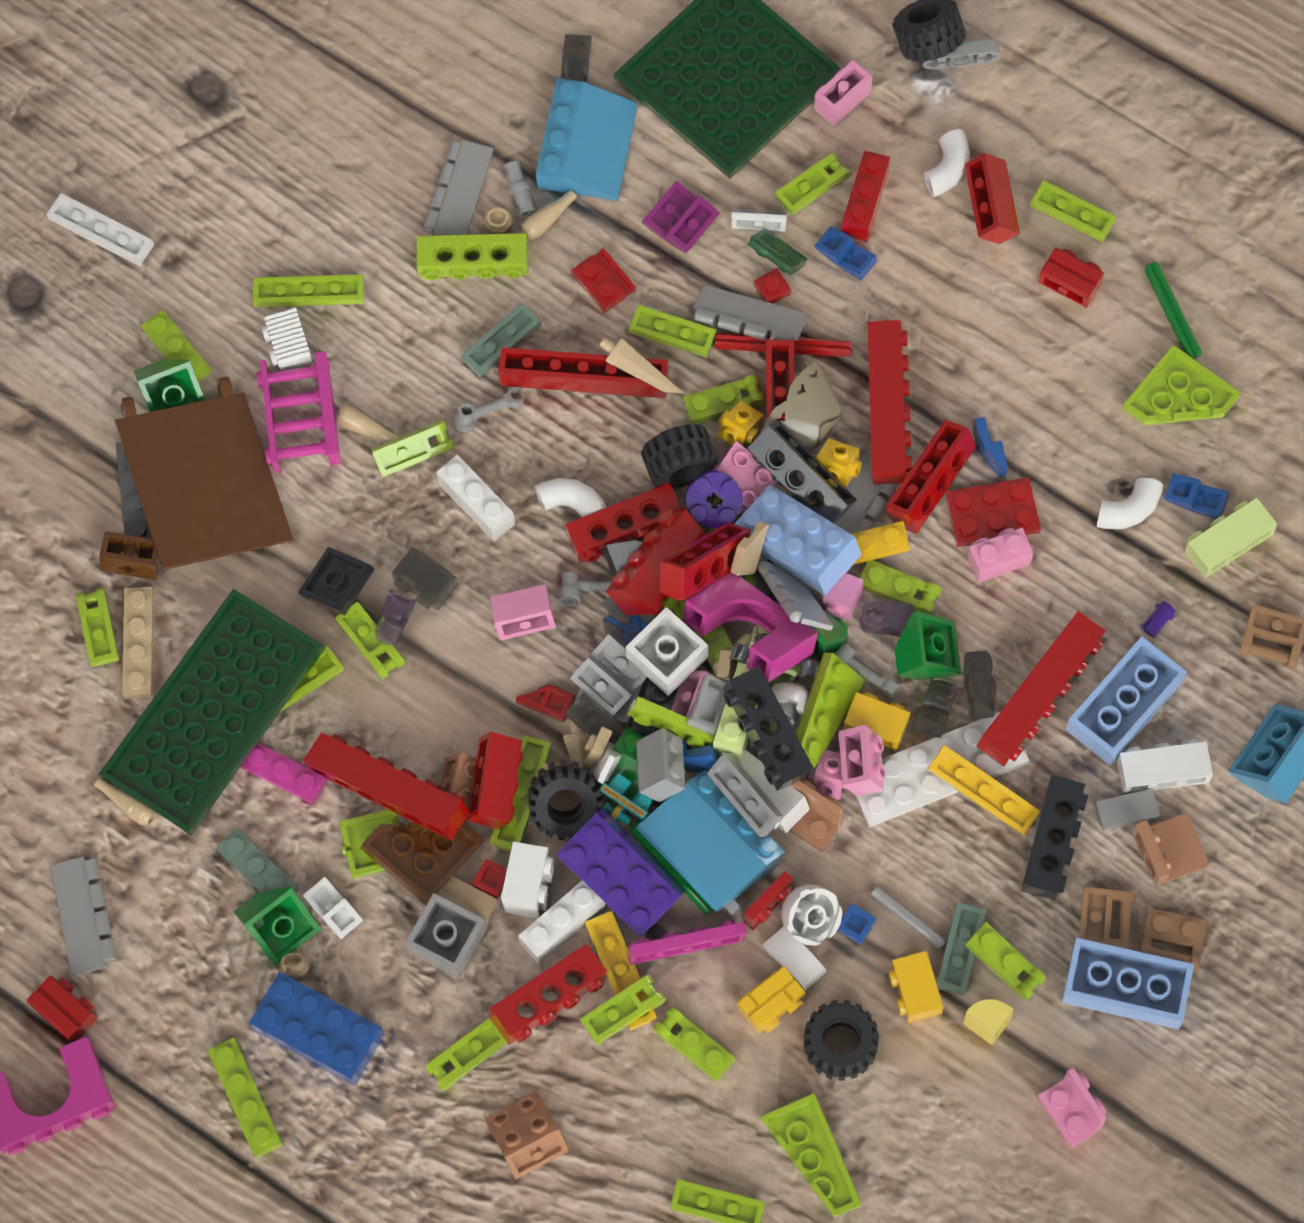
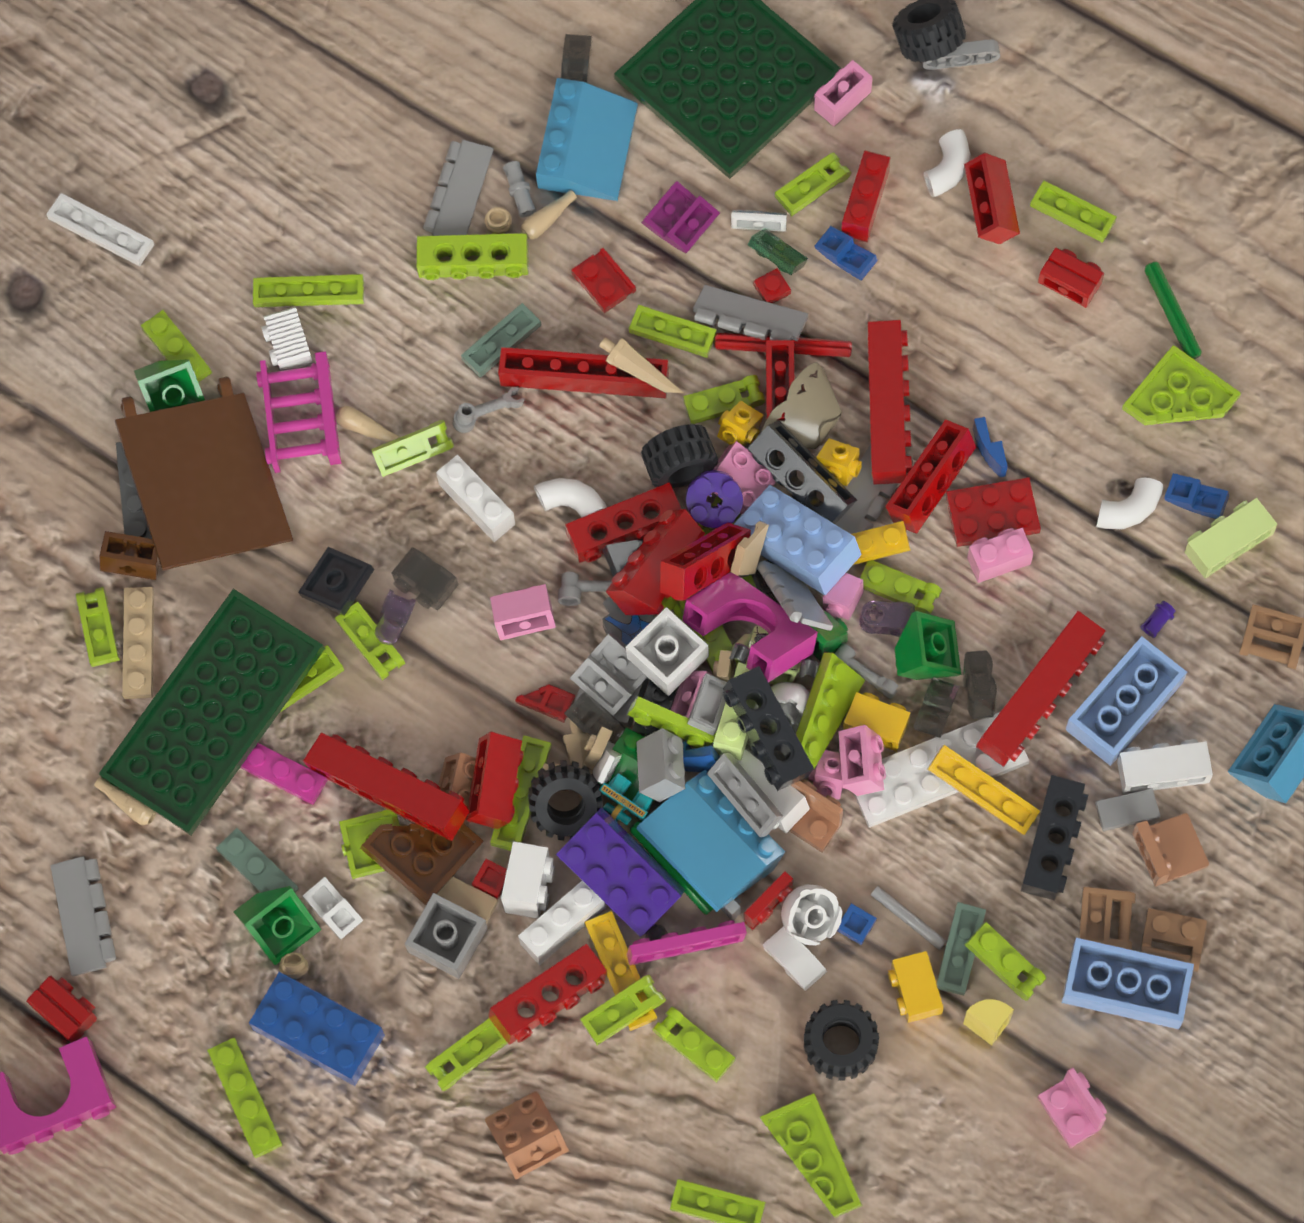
yellow brick [737,966,805,1034] -> none

